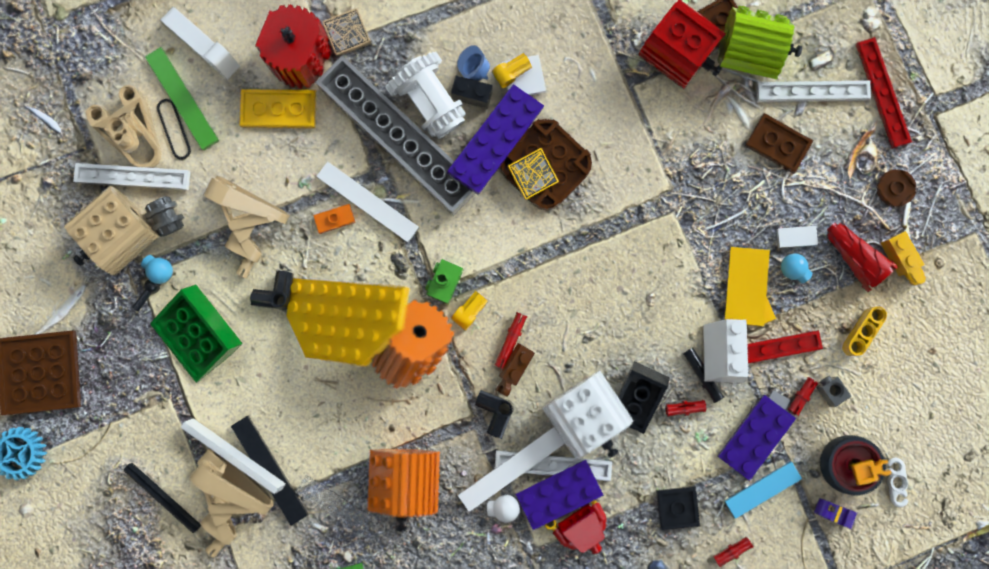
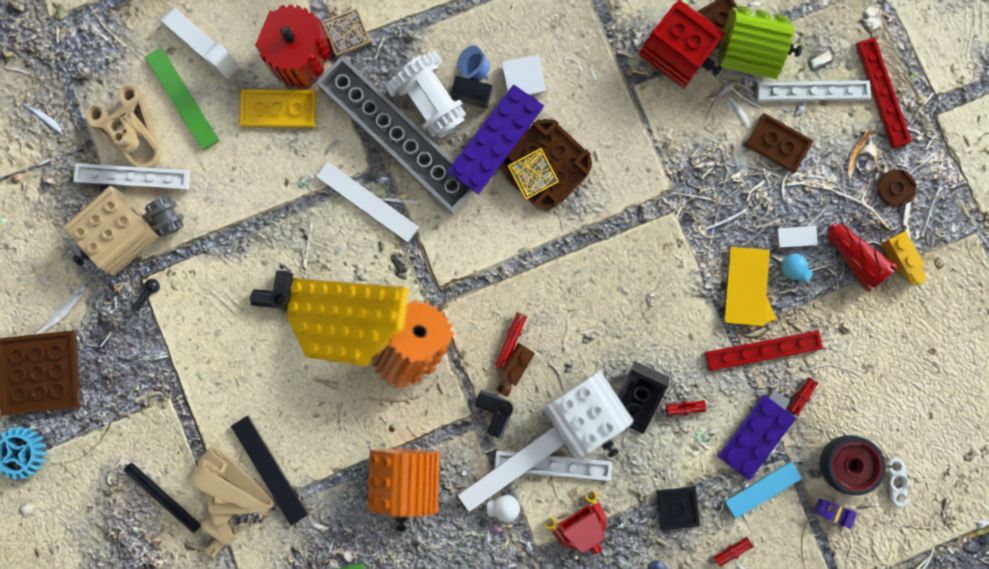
medium azure piece [141,255,173,284] -> none
green slope [150,284,243,383] -> none
black piece [157,99,191,160] -> none
white tile [181,419,285,494] -> none
tan connector [203,175,290,278] -> none
orange plate [313,204,356,234] -> none
bright green brick [425,259,464,305] -> none
yellow piece [451,291,488,331] -> none
yellow piece [492,53,532,88] -> none
dark purple plate [516,460,604,530] -> none
black pin [683,347,725,403] -> none
white slope [703,319,748,383] -> none
dark grey brick [816,376,852,407] -> none
yellow beam [842,306,887,356] -> none
light orange plate [851,460,891,485] -> none

